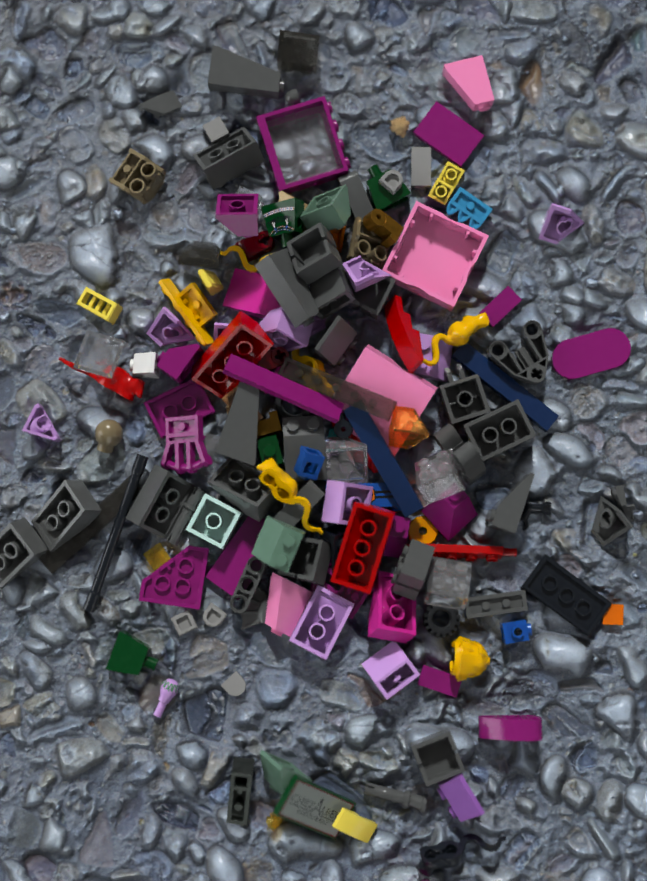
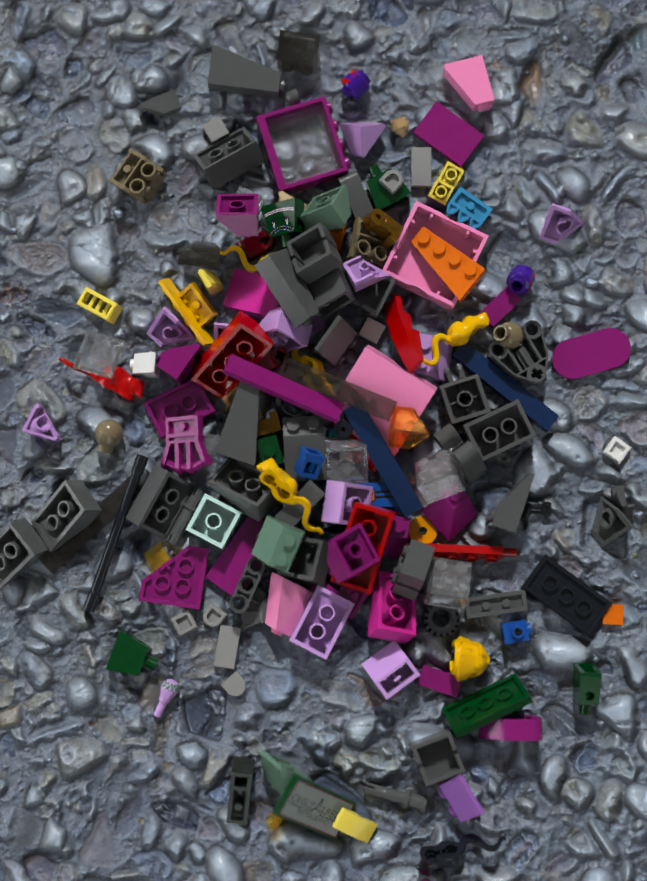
none -> light grey tile [214,625,241,669]
none -> black piece [216,411,229,429]
none -> magenta slope [327,523,380,583]
none -> lavender slope [339,122,386,158]
none -> dark purple head [341,69,371,99]
none -> white tile [359,317,386,344]
none -> orange wing [411,226,486,303]
none -> dark green plate [442,673,532,739]
none -> dark tan piece [493,322,524,350]
none -> dark purple head [506,264,535,295]
none -> dark green torso [573,663,602,715]
none -> white tile [602,436,632,464]

